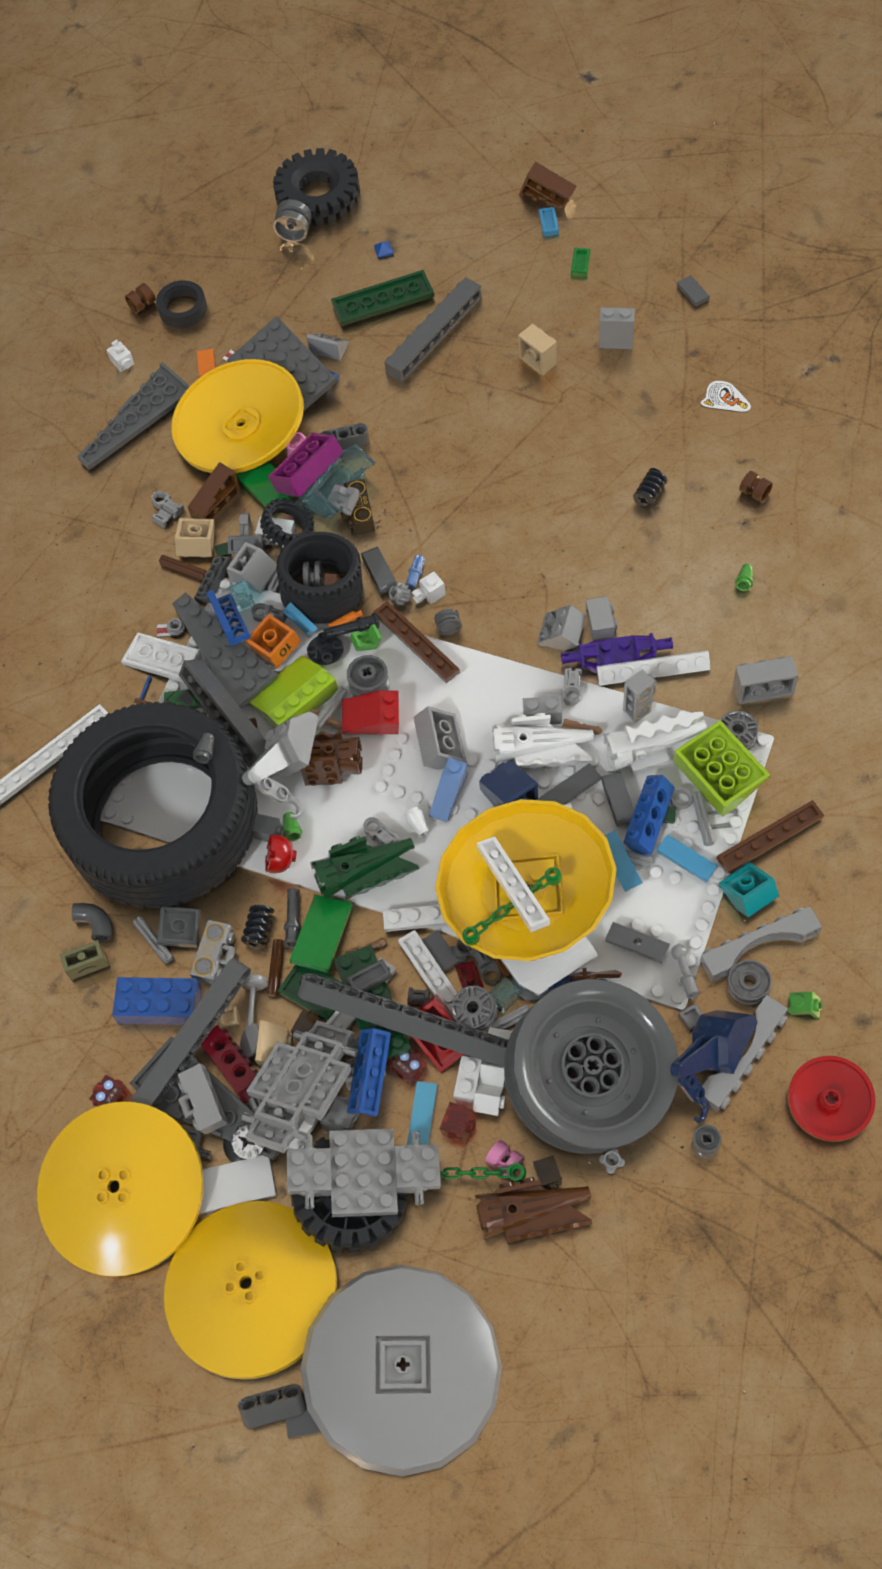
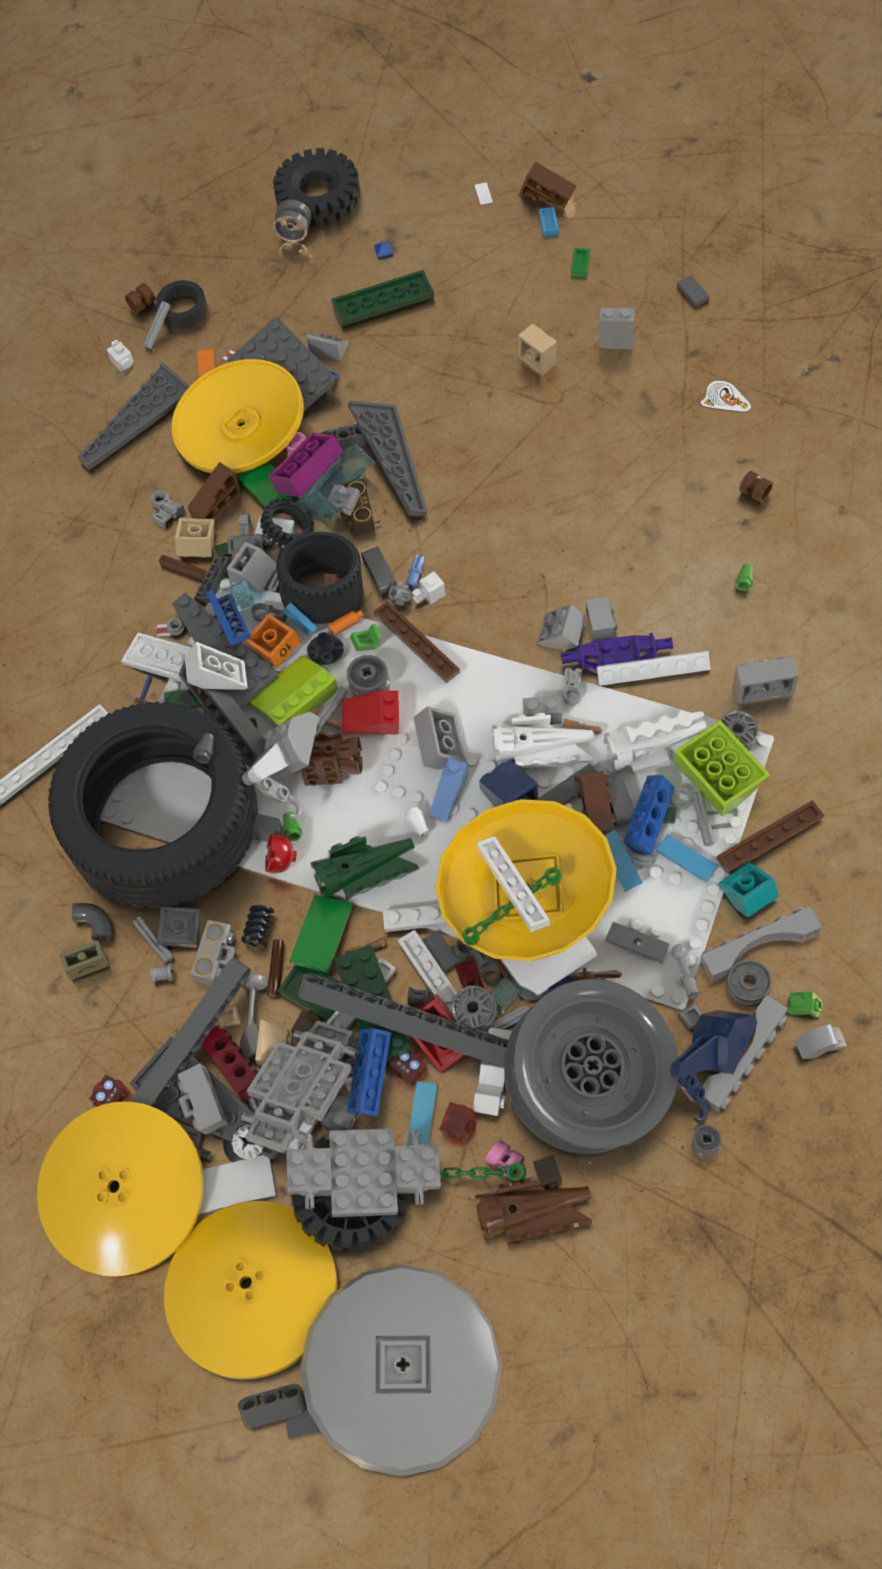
blue brick [112,977,201,1025] -> none
dark grey pin [283,888,301,948] -> none
flat silver wheel [303,561,324,587] -> none
black pin [323,612,380,640] -> none
dark grey tile [346,959,393,992] -> none
light grey piece [363,817,399,845] -> none
dark grey brick [384,277,482,382] -> none
dark grey wheel [434,609,462,635] -> none
white brick [453,1056,482,1106] -> none
light grey plate [599,1149,625,1174] -> none
light grey piece [623,669,657,723] -> none
black piece [633,468,668,507] -> none
red dish [788,1056,876,1142] -> none
none -> light grey axle [143,301,170,349]
none -> light grey bush [150,963,174,983]
none -> white slope [185,642,247,690]
none -> dark grey wing [348,400,427,517]
none -> white sticker [475,183,493,205]
none -> reddish brown wedge [574,771,616,831]
none -> light grey brick [794,1024,847,1059]

